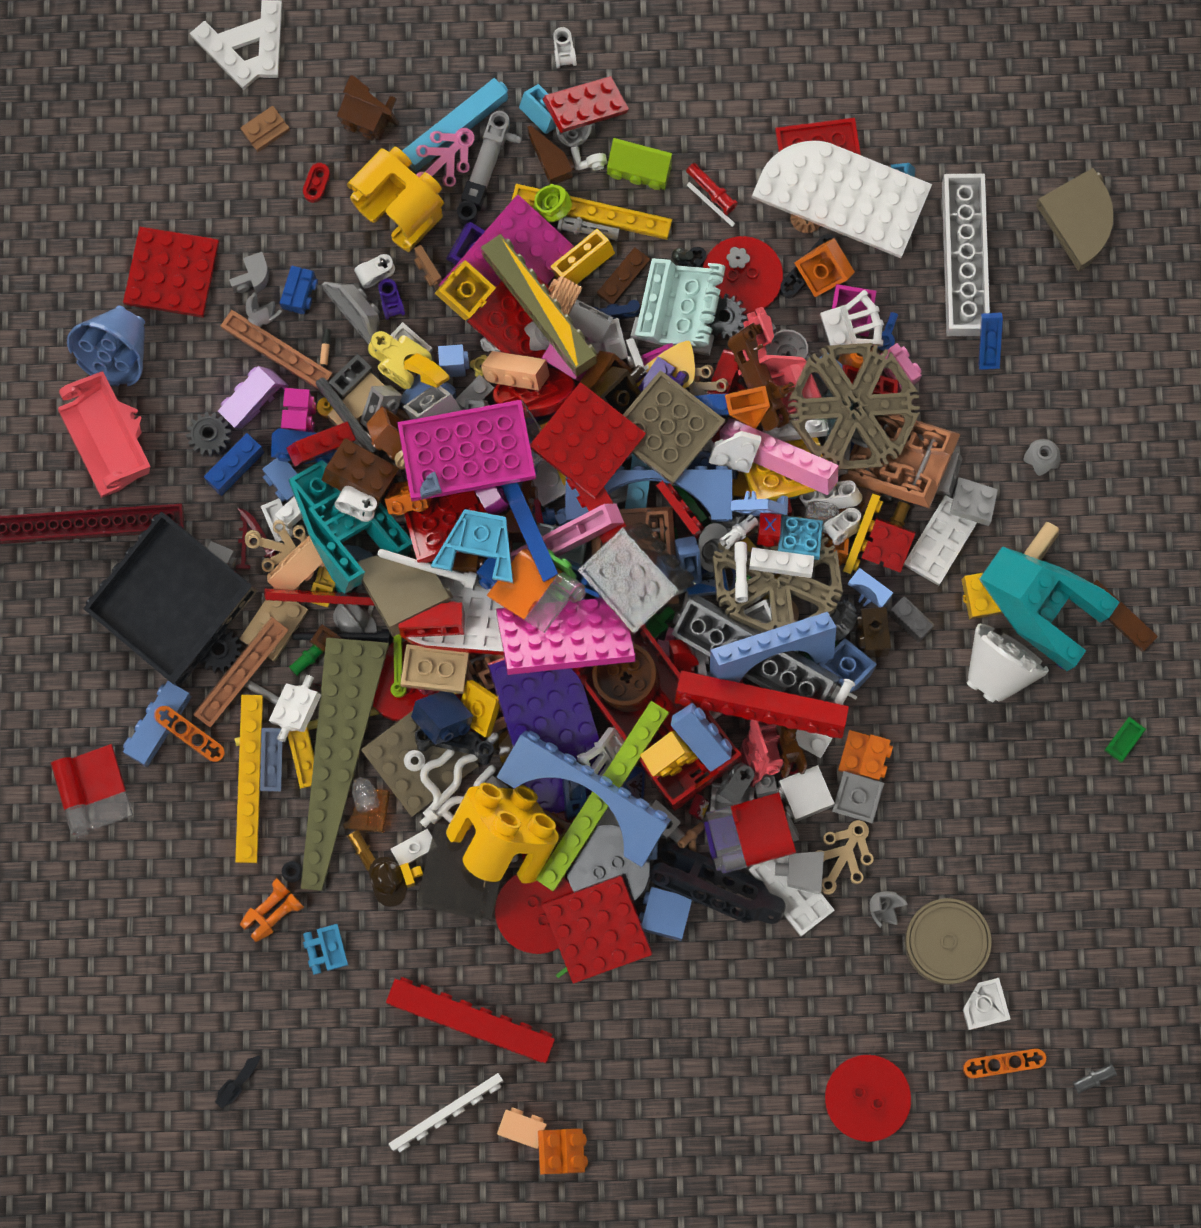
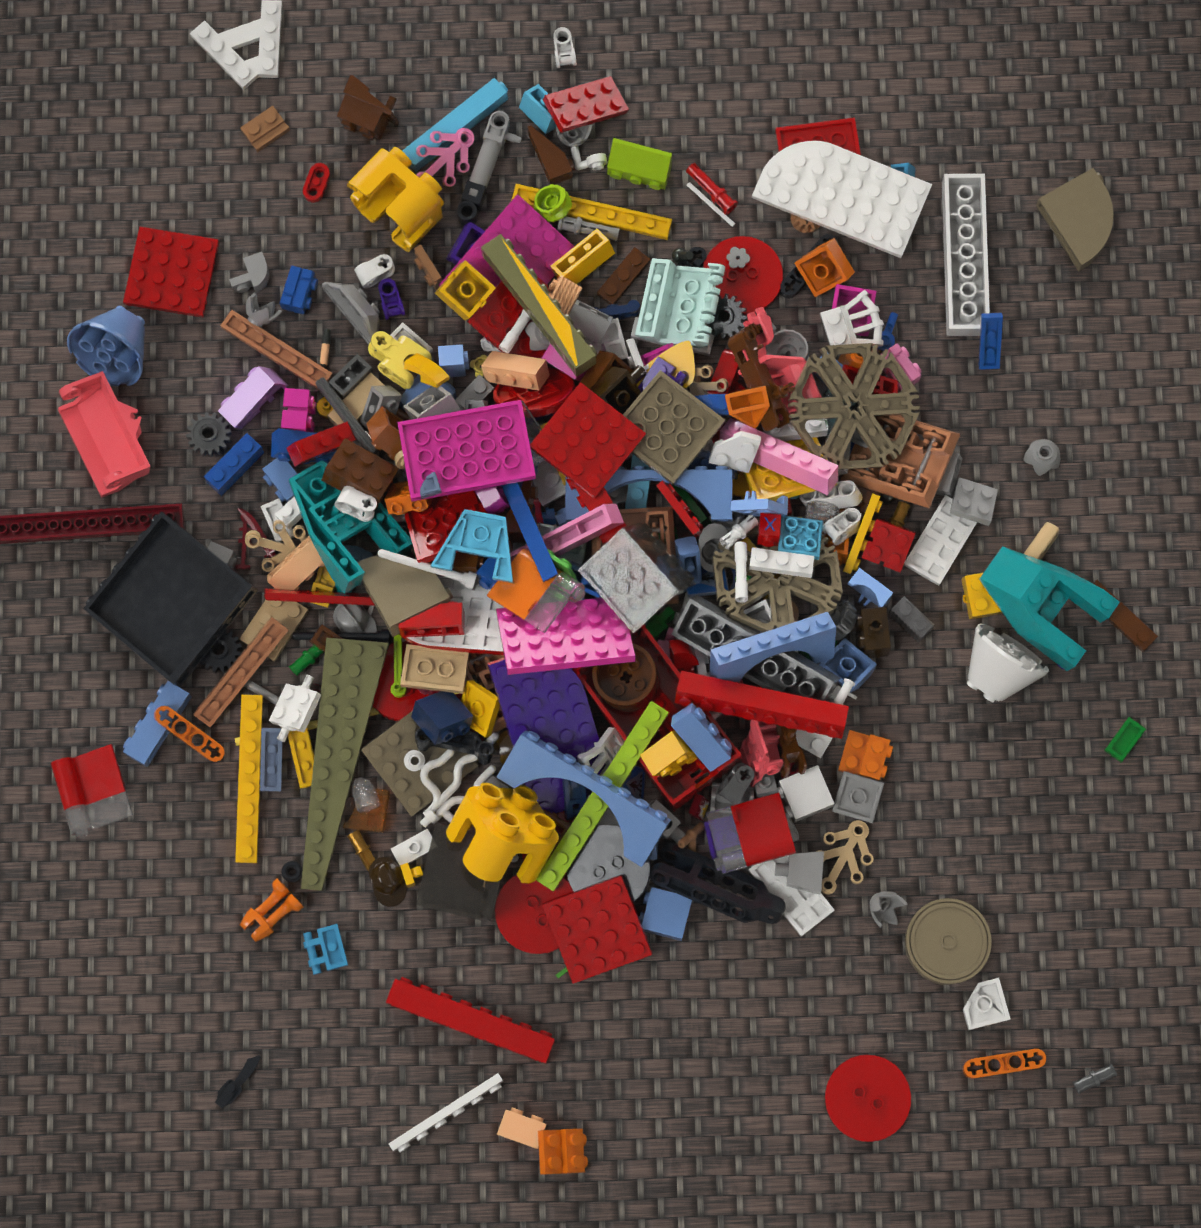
none -> white piece [499,309,531,353]

